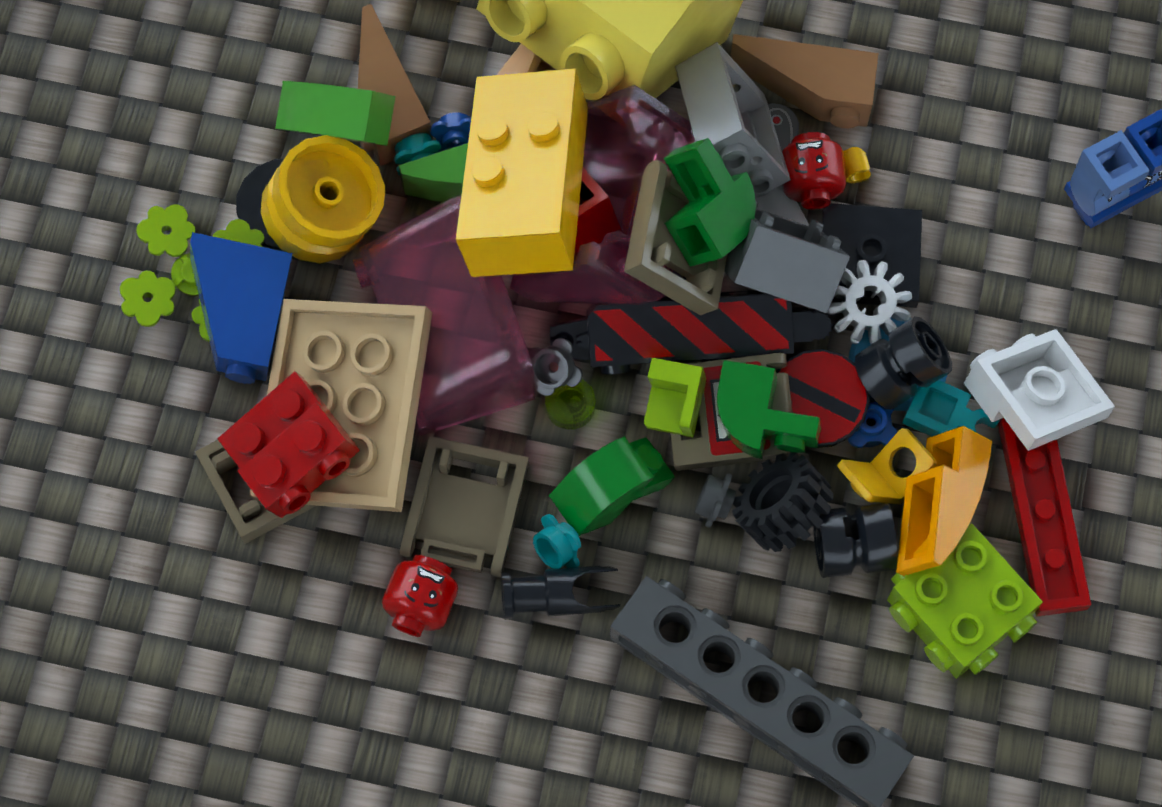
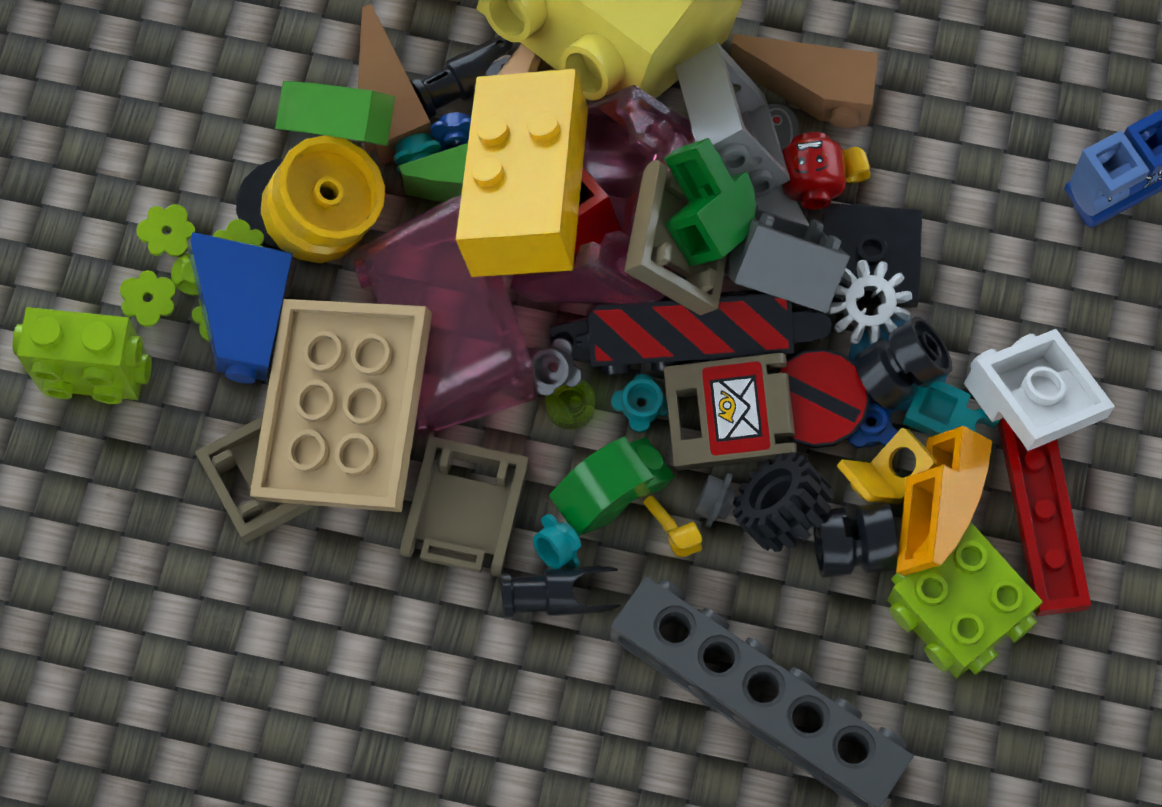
red plate [217,371,360,518] -> none
red head [382,555,458,637] -> none
lime panel [644,358,706,438] -> none
green brick [717,360,821,459] -> none
none -> lime brick [12,307,152,404]
none -> black piece [410,36,513,118]
none -> teal plate [611,374,668,433]
none -> yellow hand [643,495,702,557]

